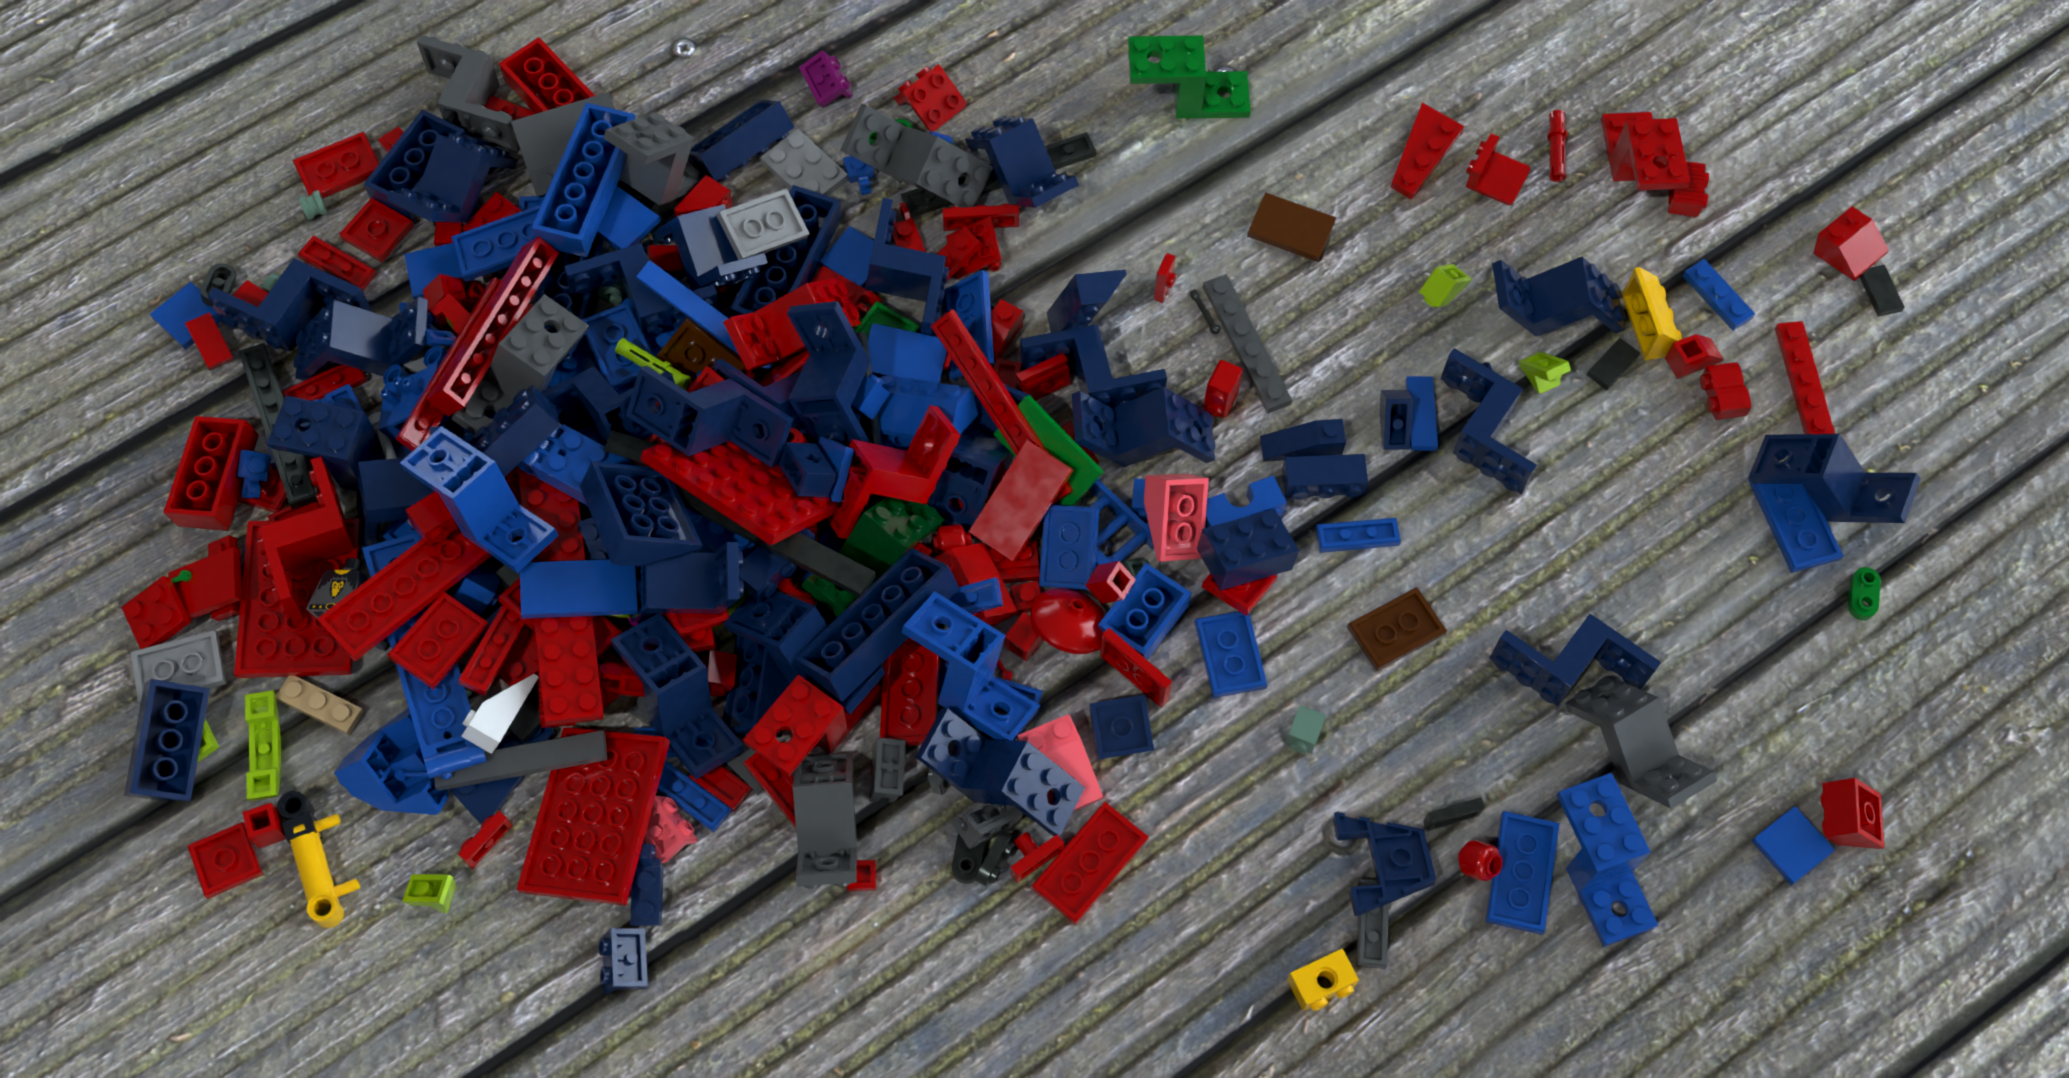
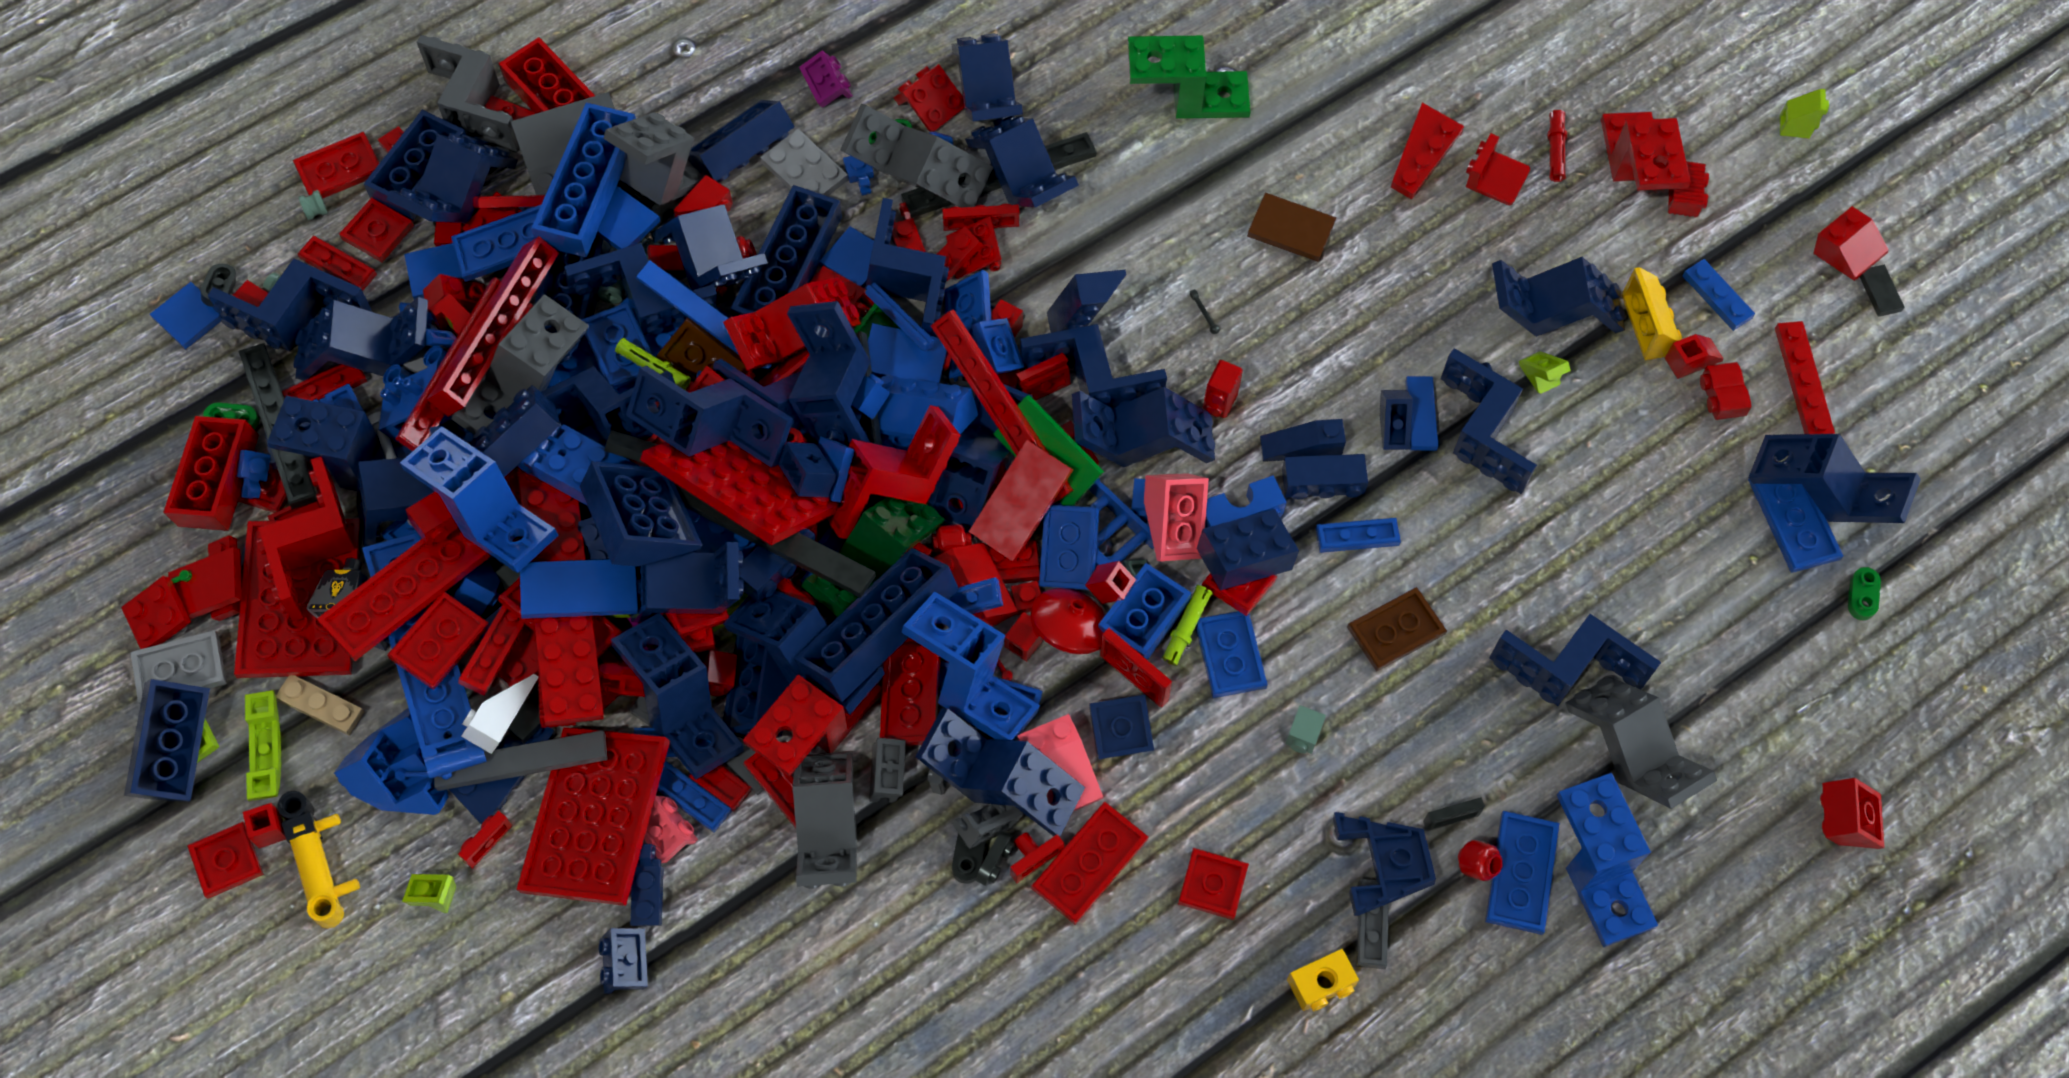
red tile [185,312,234,371] -> none
light grey plate [717,188,810,260] -> none
red tile [847,860,876,891] -> none
red plate [1154,253,1177,303] -> none
dark grey plate [1202,274,1292,413] -> none
lime slope [1419,264,1472,308] -> none
pearl dark grey tile [1587,338,1640,390] -> none
blue tile [1752,806,1835,885] -> none
none -> green plate [203,403,260,430]
none -> red tile [473,195,545,208]
none -> blue axle [865,283,934,352]
none -> dark blue bracket [951,33,1023,122]
none -> blue plate [971,318,1025,374]
none -> lime pin [1161,585,1212,666]
none -> red tile [1178,848,1249,920]
none -> lime slope [1779,89,1829,139]

